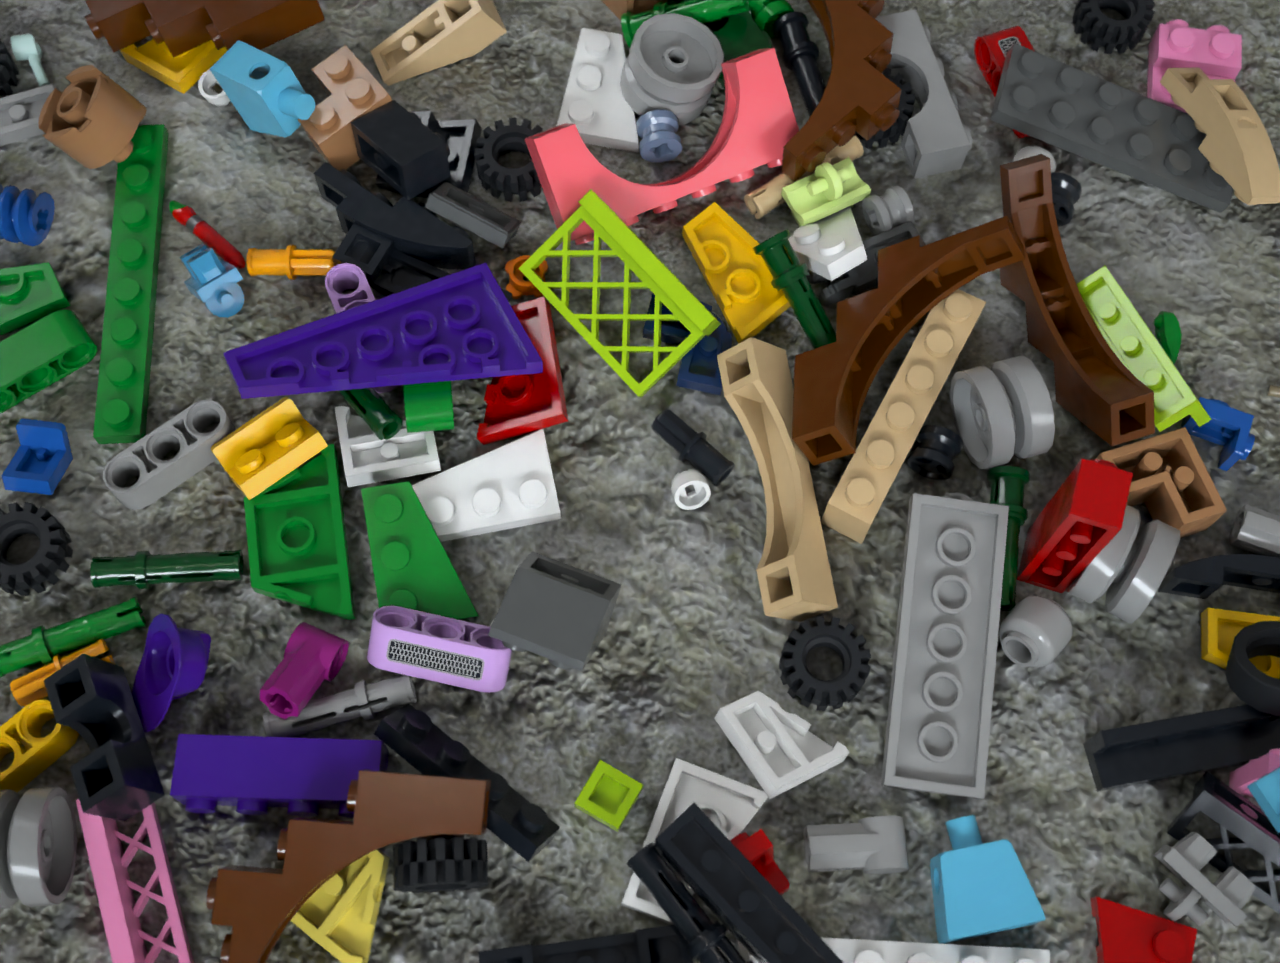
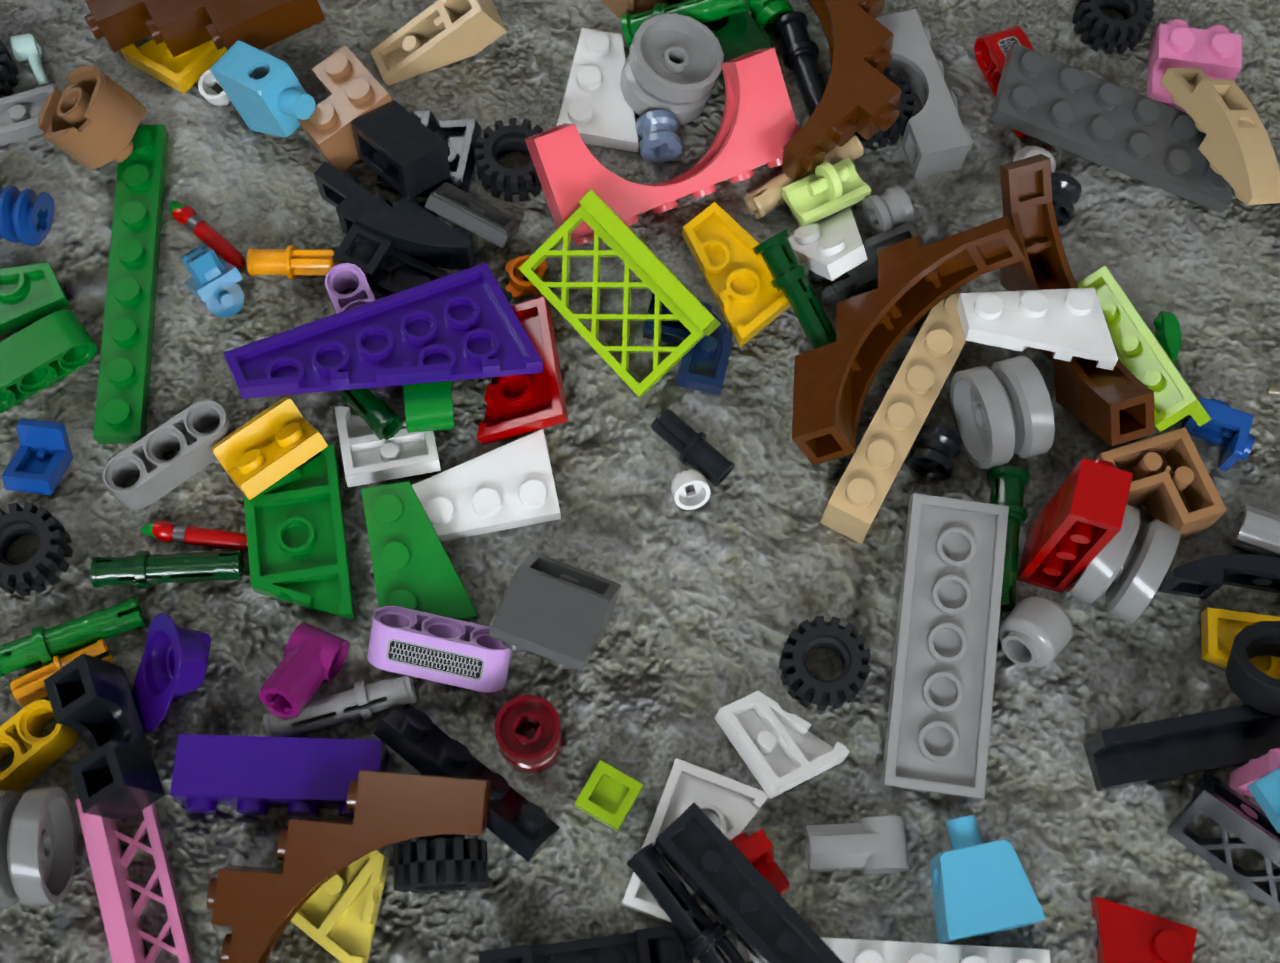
tan arch [717,337,838,622] -> none
light grey hips [1153,832,1256,927] -> none
none -> red piece [141,520,248,551]
none -> dark red wheel [494,695,563,774]
none -> white wing [956,288,1118,371]

